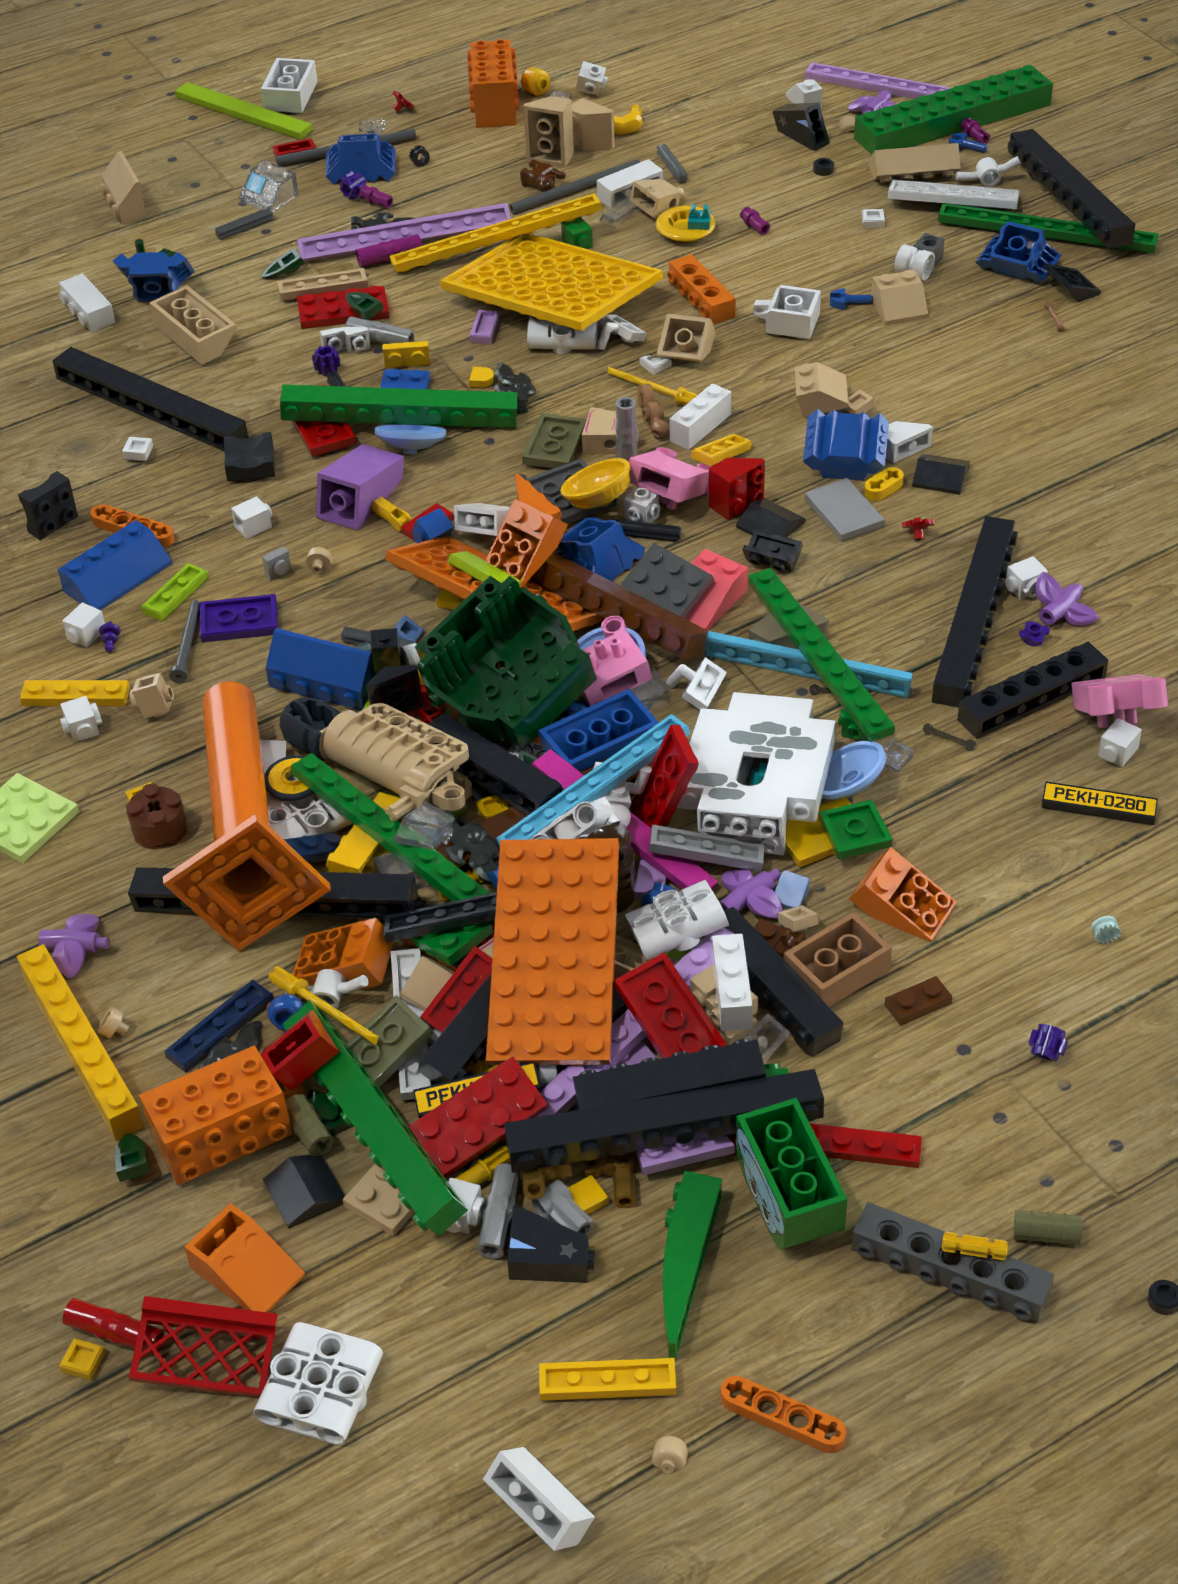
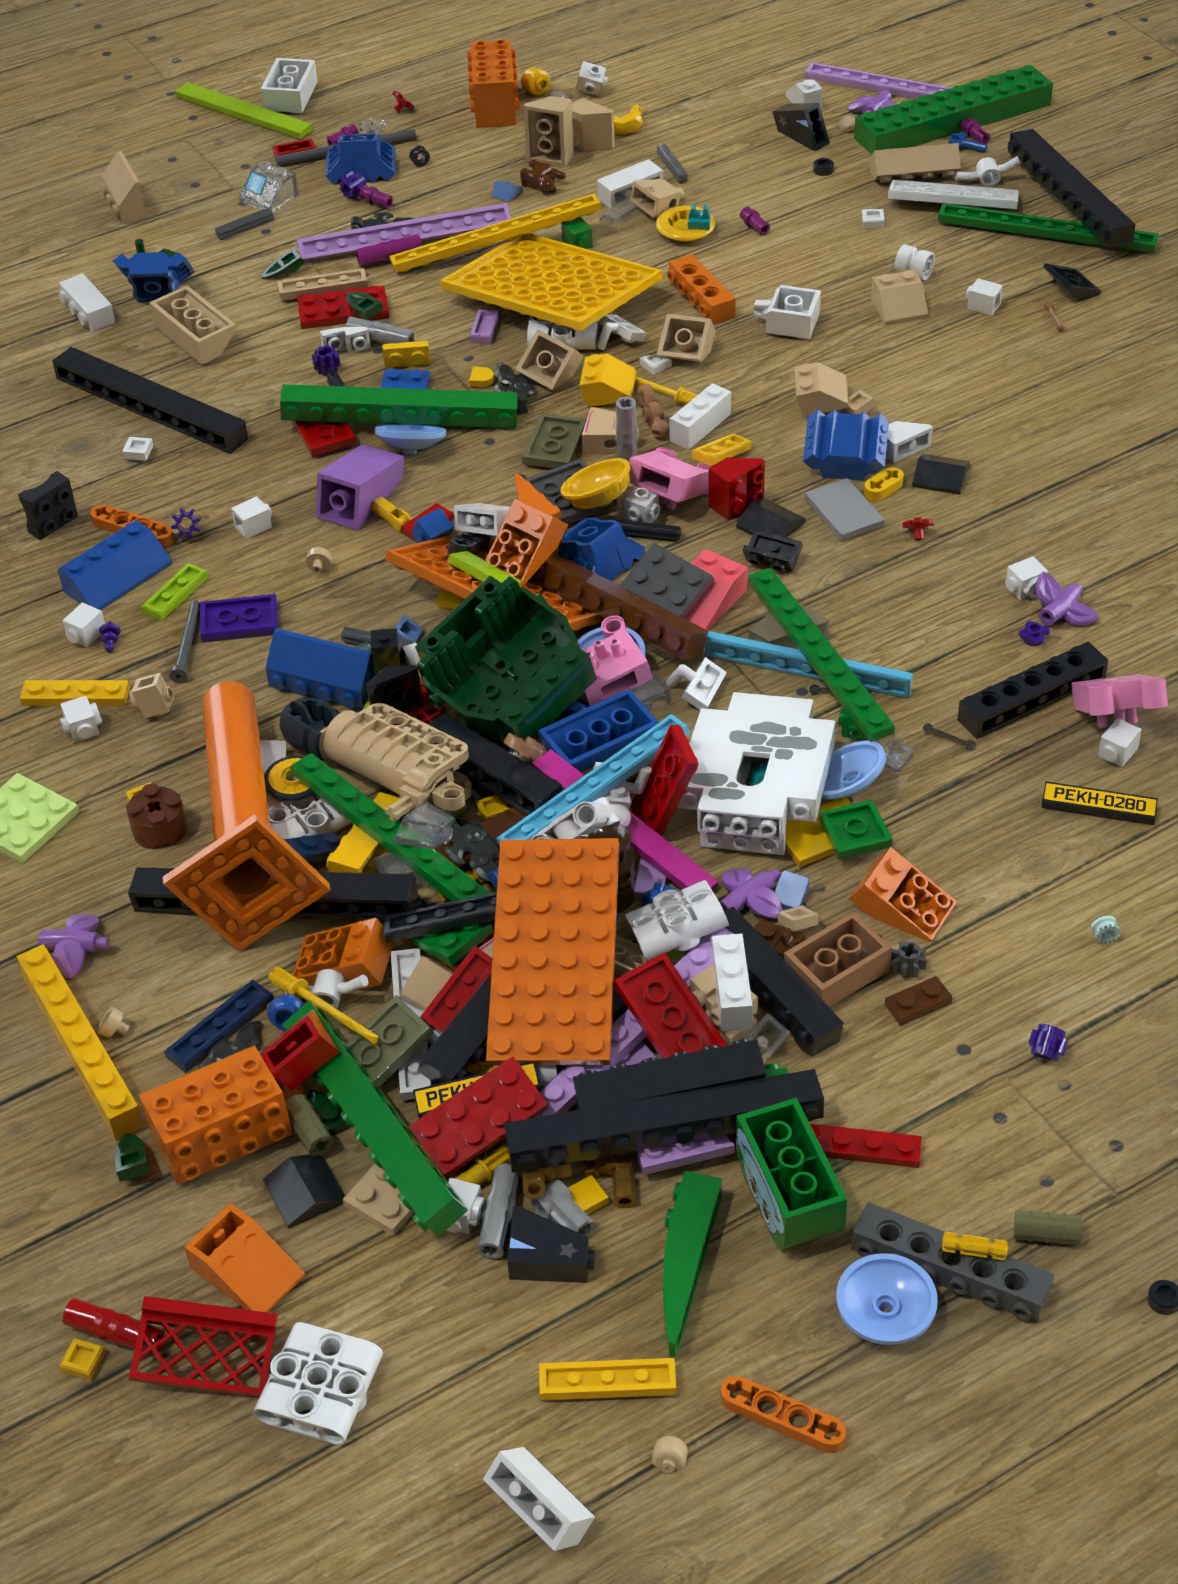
black brick [224,432,275,481] -> none
light grey plate [262,546,292,581] -> none
dark grey piece [509,159,640,214] -> none
light grey plate [648,824,764,872] -> none
blue bar [830,288,873,310] -> none
dark grey brick [913,233,945,268] -> none
black brick [932,516,1018,708] -> none
blue slope [975,221,1062,283] -> none
none -> dark purple gear [171,507,202,538]
none -> magenta pin [326,124,359,146]
none -> black beam [447,531,491,555]
none -> medium blue slope [492,181,523,202]
none -> medium nougat piece [503,733,548,764]
none -> tan slope [515,329,584,391]
none -> yellow slope [579,354,637,407]
none -> light blue dish [836,1253,938,1345]
none -> dark grey gear [891,942,927,978]
none -> white brick [966,278,1003,316]

